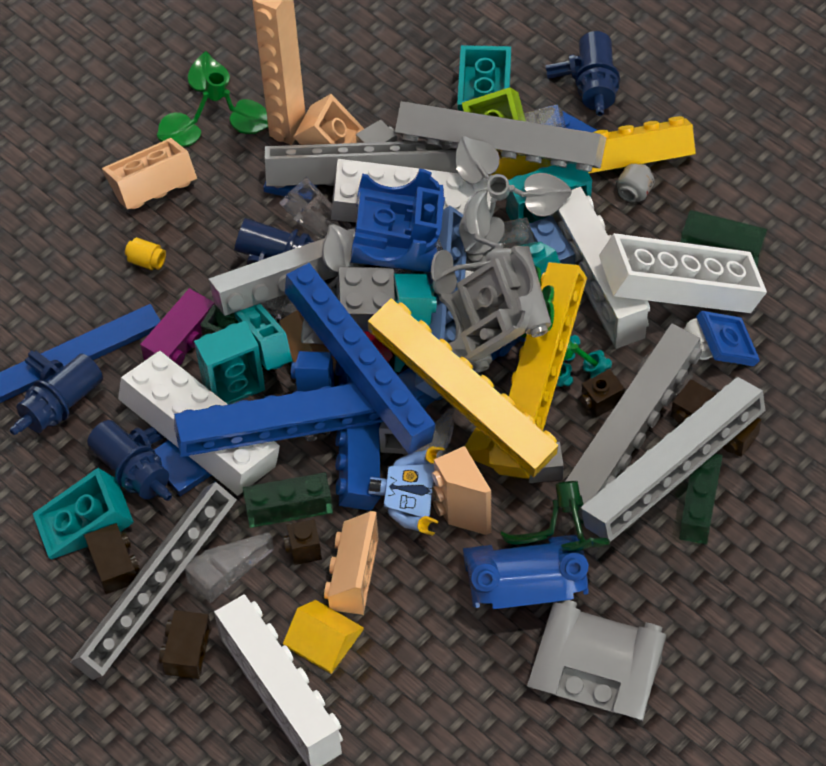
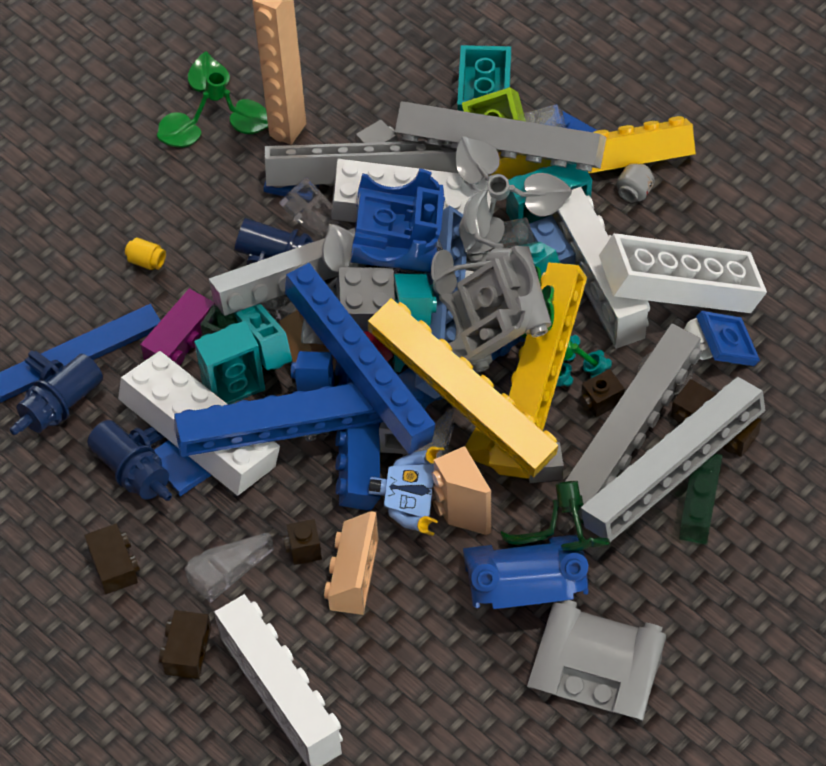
teal slope [33,468,134,559] -> none
light grey brick [70,482,237,680] -> none
light nougat slope [102,138,197,210] -> none
clear green brick [243,472,333,528] -> none
yellow slope [283,600,364,674] -> none
light nougat slope [293,94,364,145] -> none
dark blue piece [546,31,620,116] -> none
clear green brick [681,210,767,267] -> none

